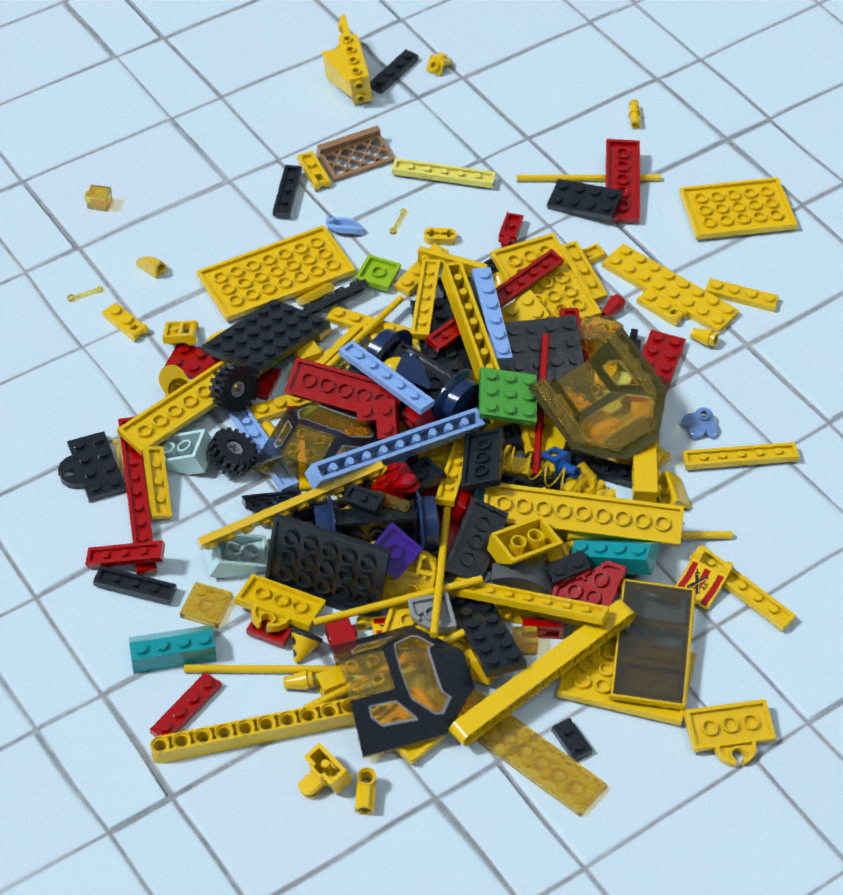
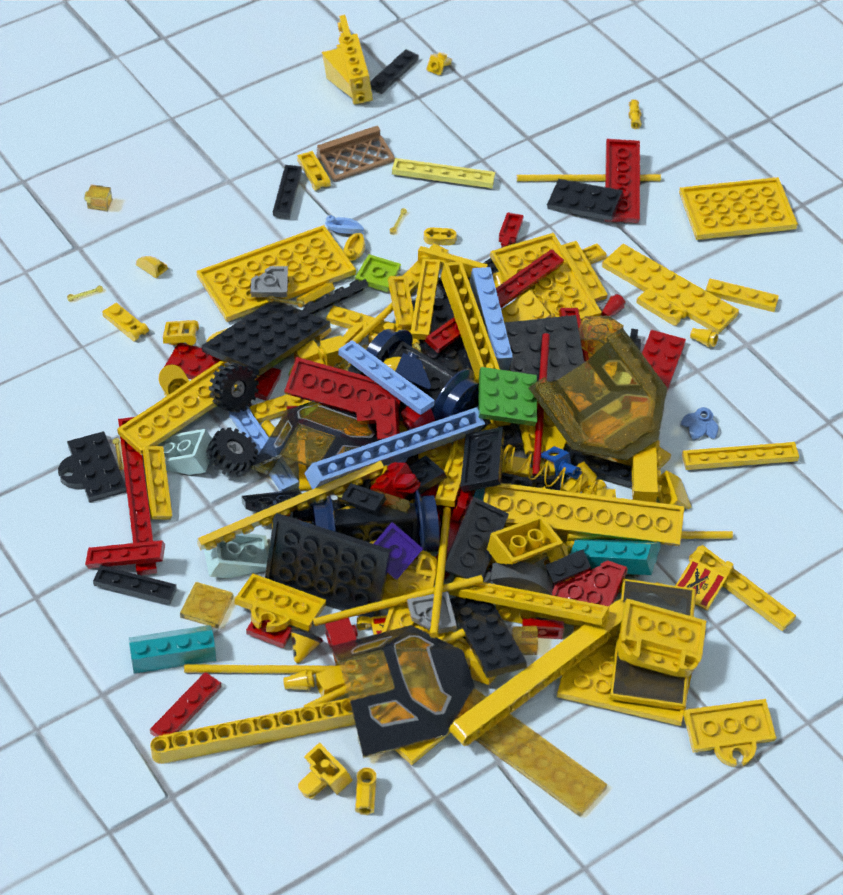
black plate [551,718,593,763] -> none
none -> light grey plate [251,266,288,297]
none -> clear yellow hinge [267,296,304,308]
none -> yellow brick [318,335,346,366]
none -> yellow arm [343,233,365,261]
none -> yellow plate [388,276,414,328]
none -> yellow plate [617,599,706,678]

